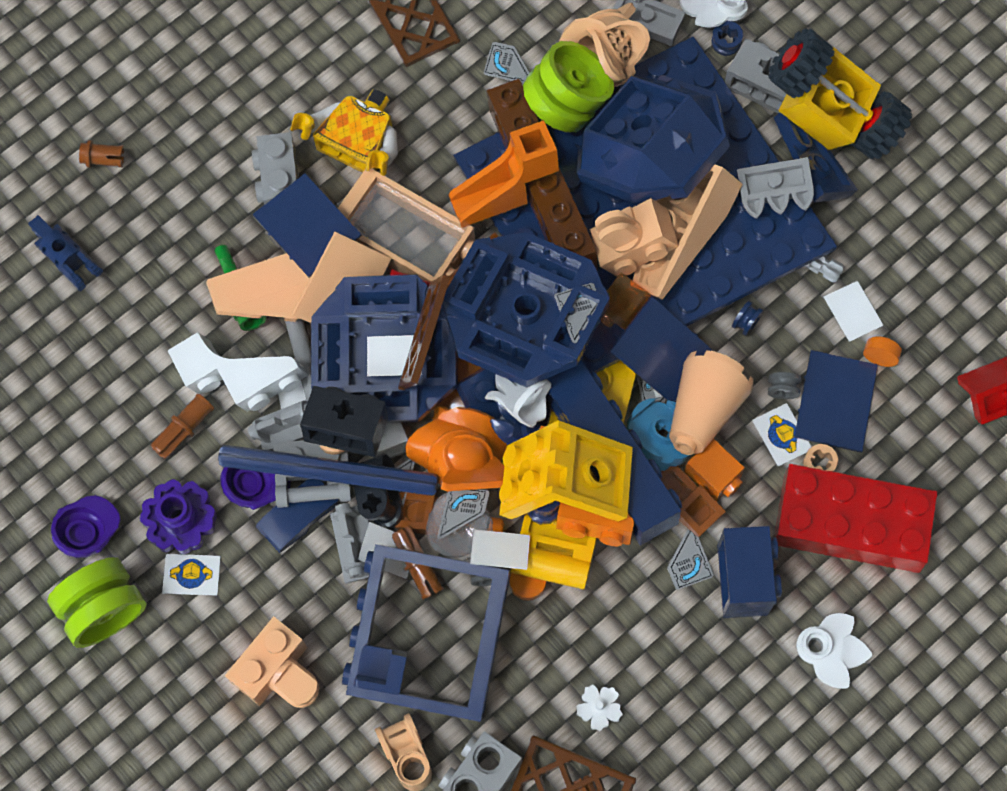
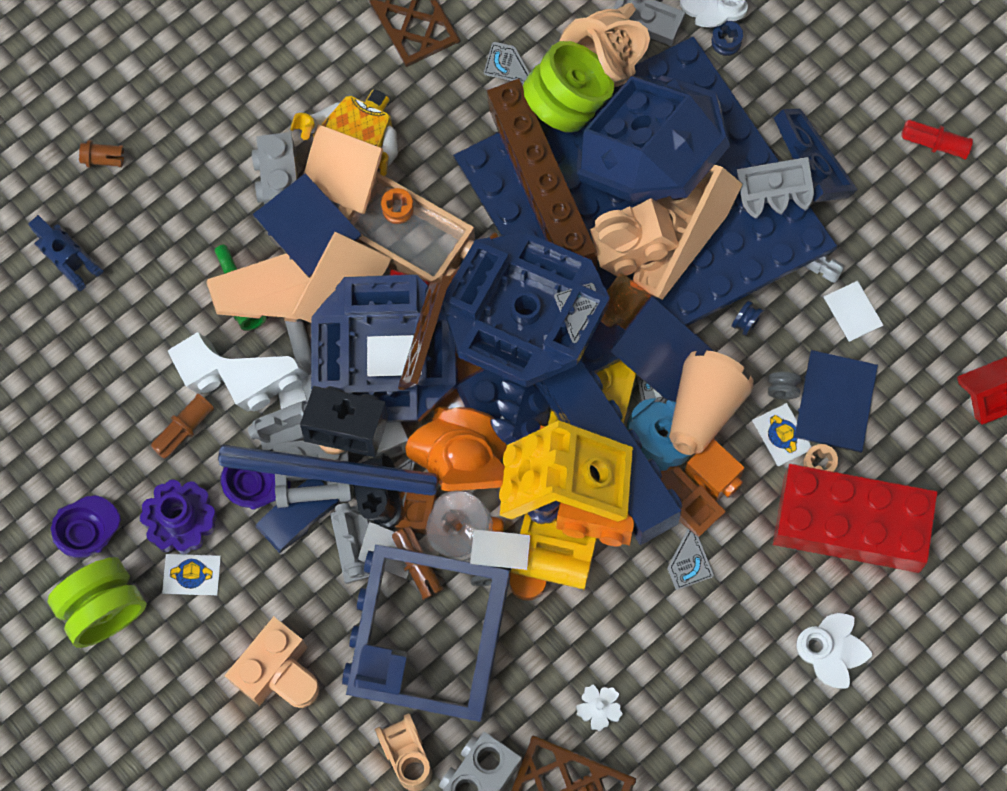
light grey sticker [437,489,489,539] -> none
orange arch [449,120,559,228] -> none
white piece [485,374,551,428] -> none
dark blue piece [717,526,782,618] -> none
light grey brick [725,39,786,113] -> none
brick [768,28,912,160] -> none
orange tile [863,336,902,367] -> none
none -> light nougat window [304,124,383,214]
none -> orange bush [381,188,414,224]
none -> red axle [901,119,973,160]

